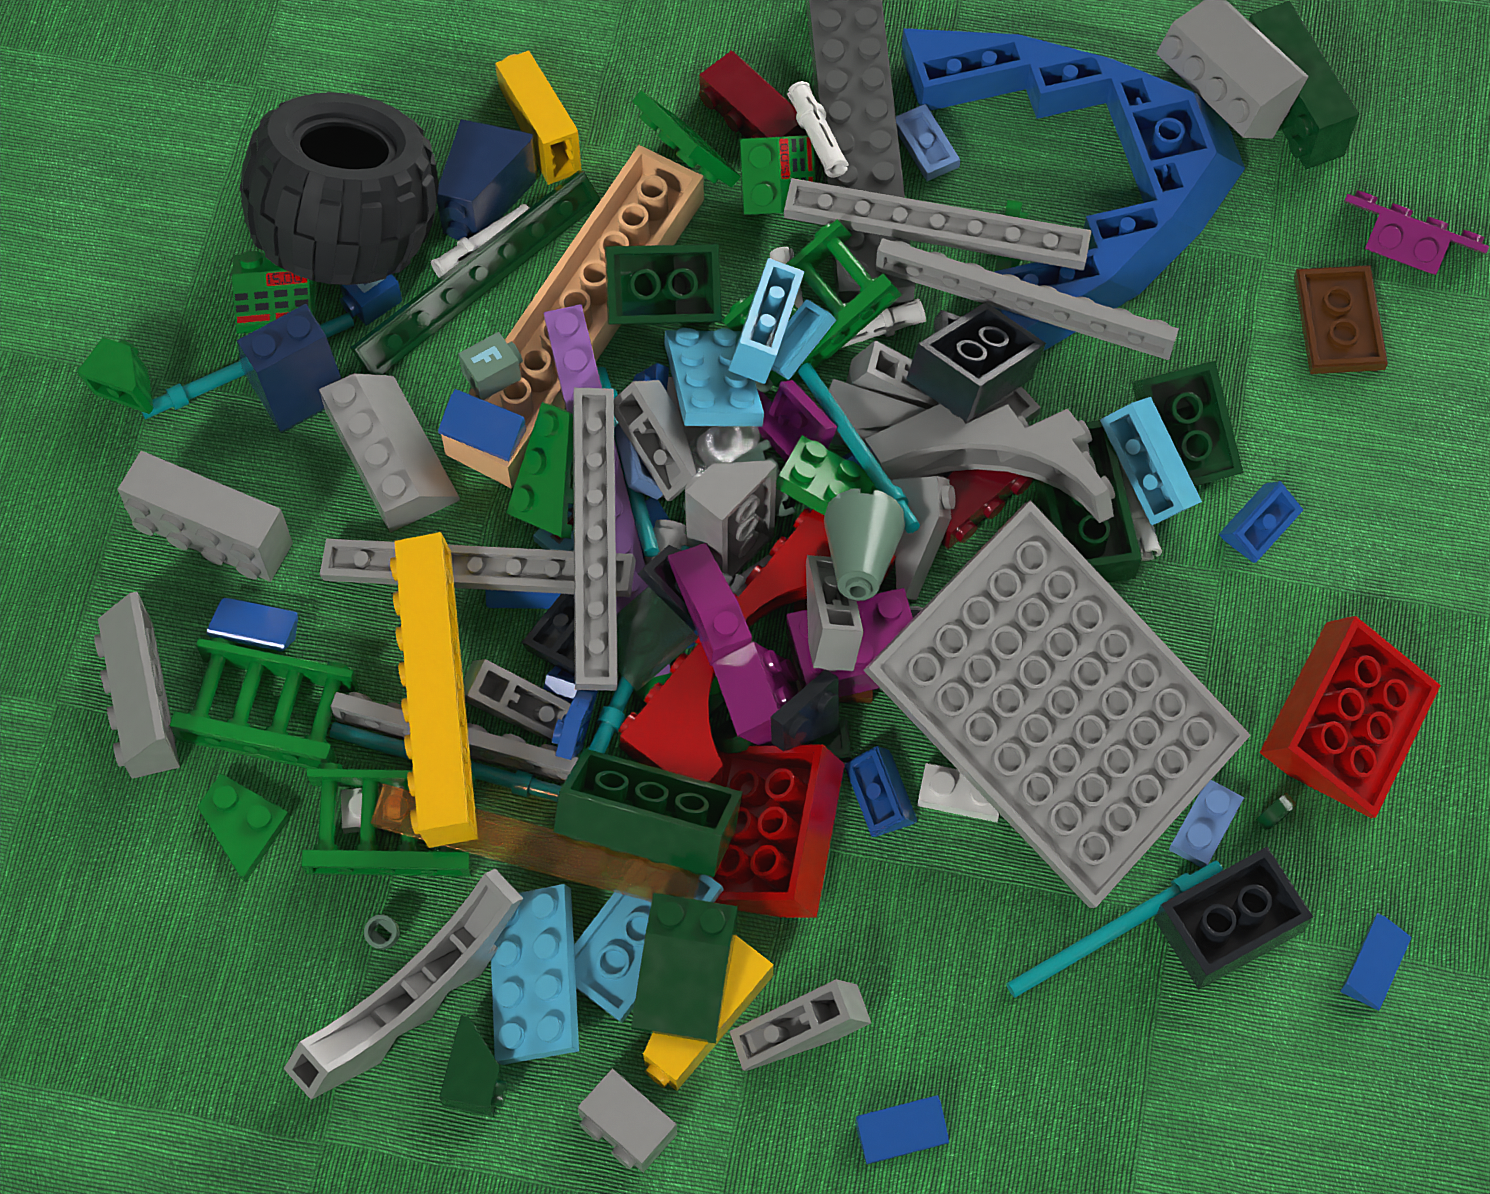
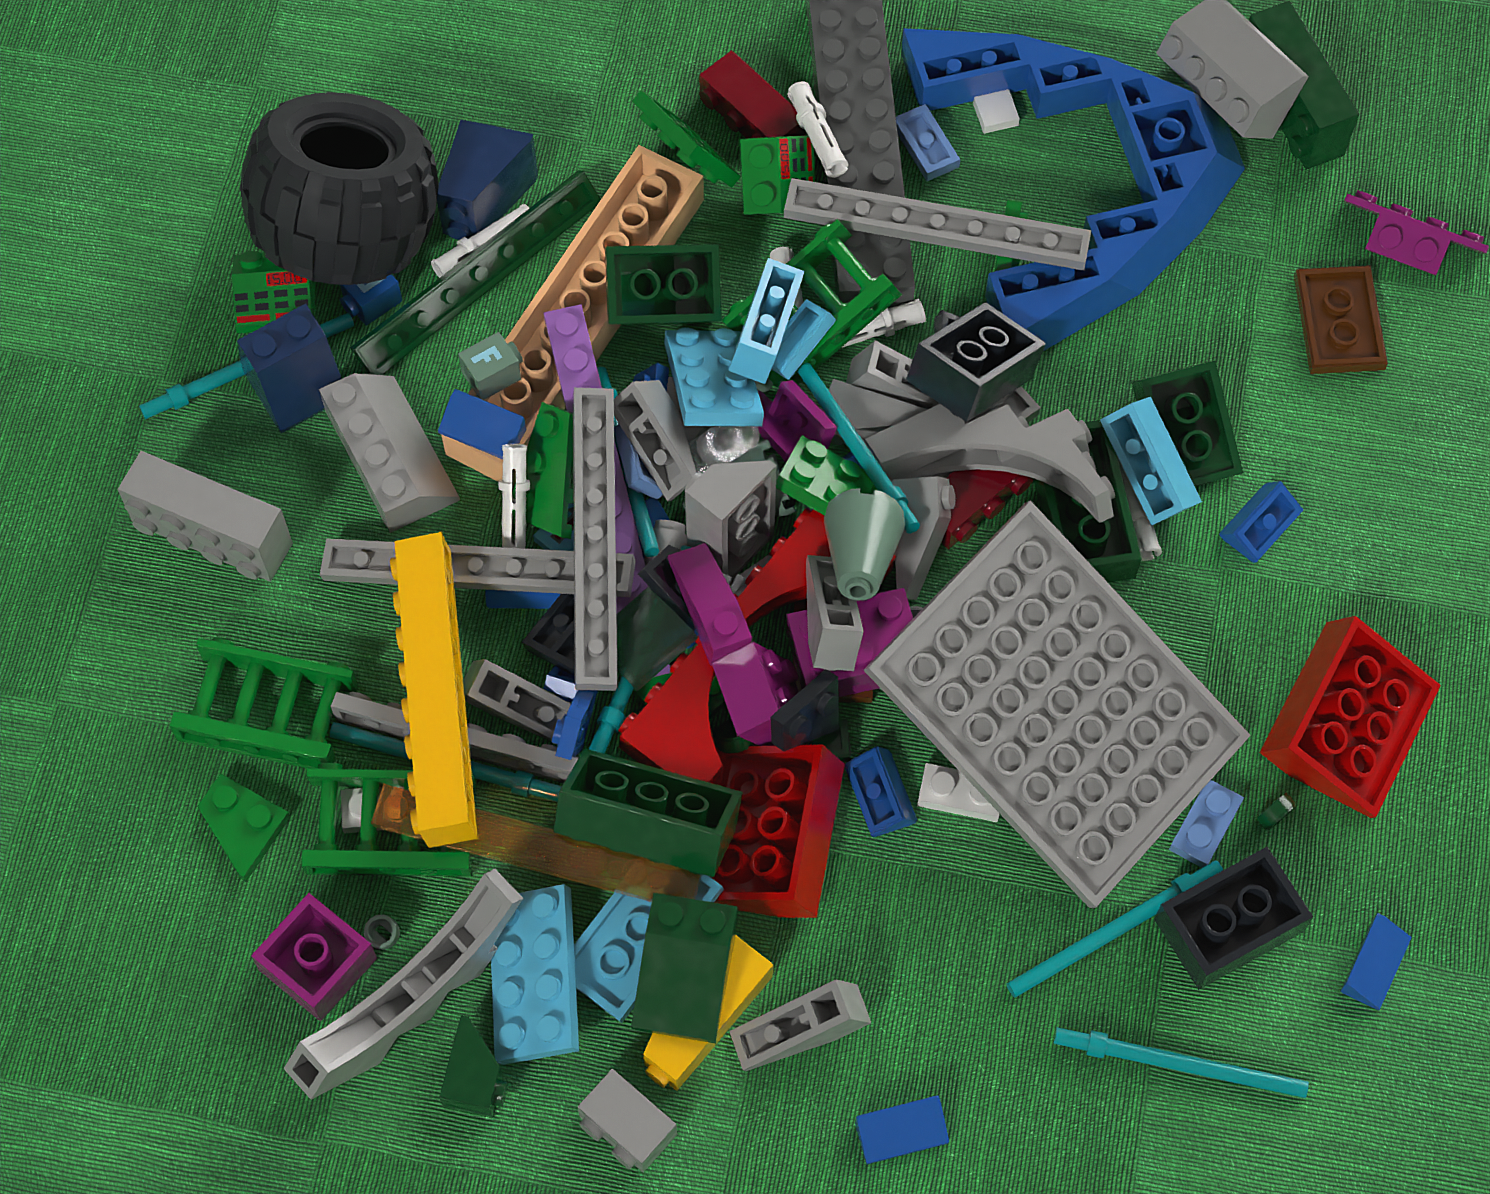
green slope [77,337,154,414] -> none
light grey slope [94,592,180,779] -> none
blue slope [207,598,298,652] -> none
yellow slope [495,51,582,185] -> none
light grey plate [876,238,1179,360] -> none
none -> magenta brick [251,893,377,1022]
none -> white pin [498,444,530,549]
none -> white tile [973,89,1020,134]
none -> teal bar [1053,1027,1309,1098]

